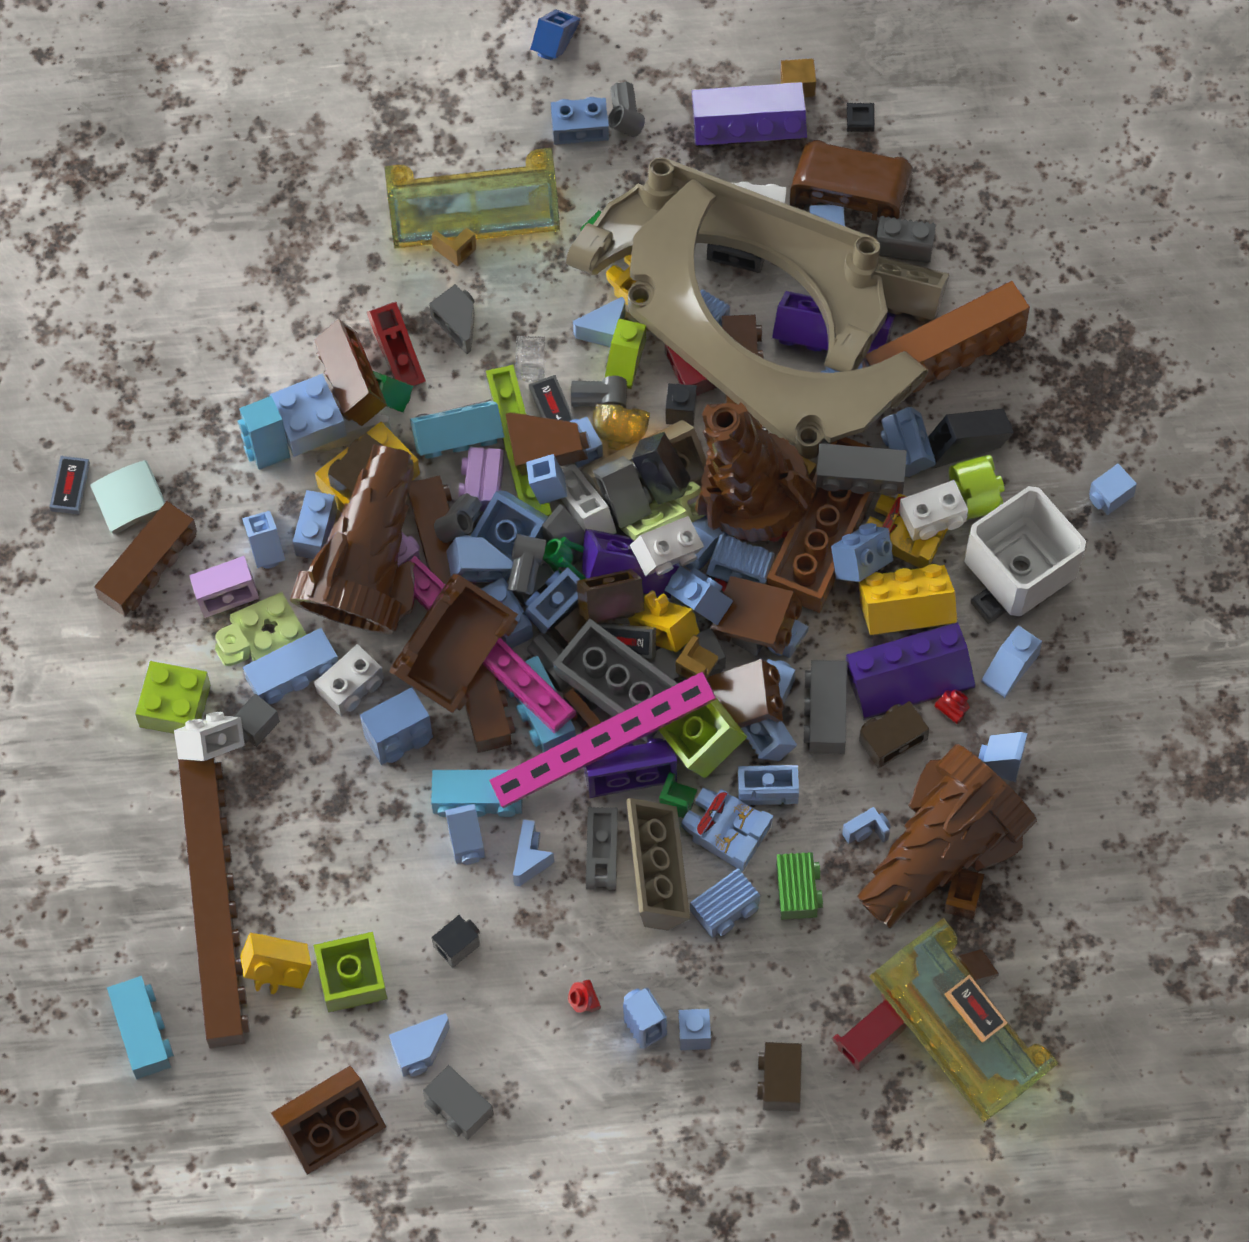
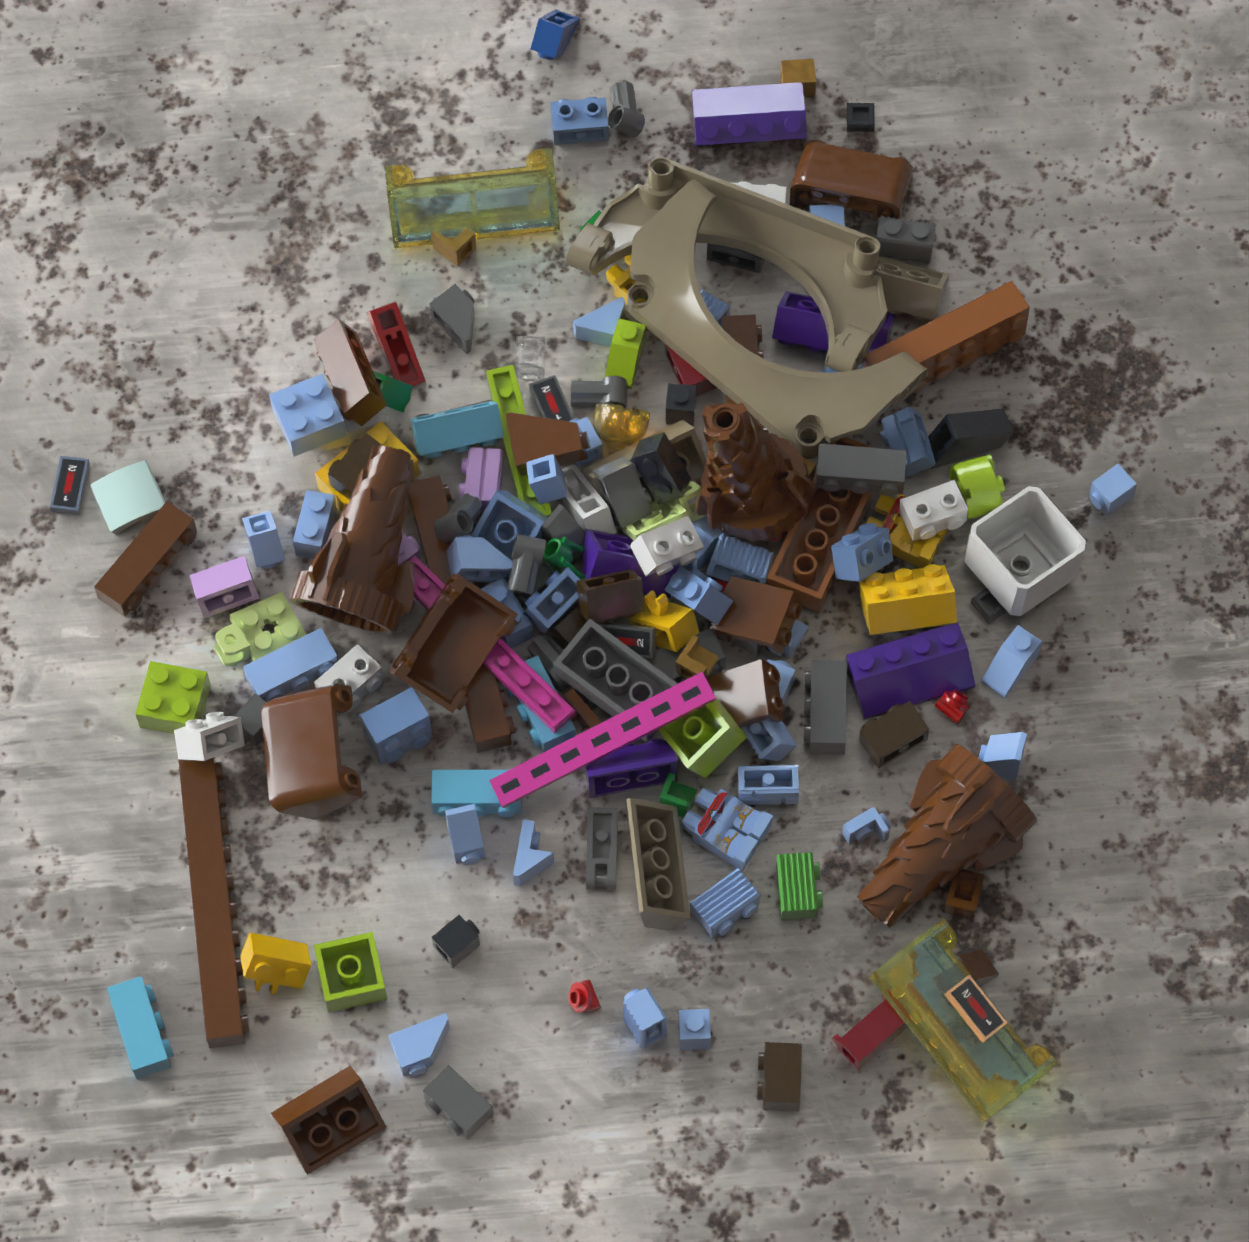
medium azure brick [237,396,290,470] -> none
none -> reddish brown windscreen [261,684,362,820]

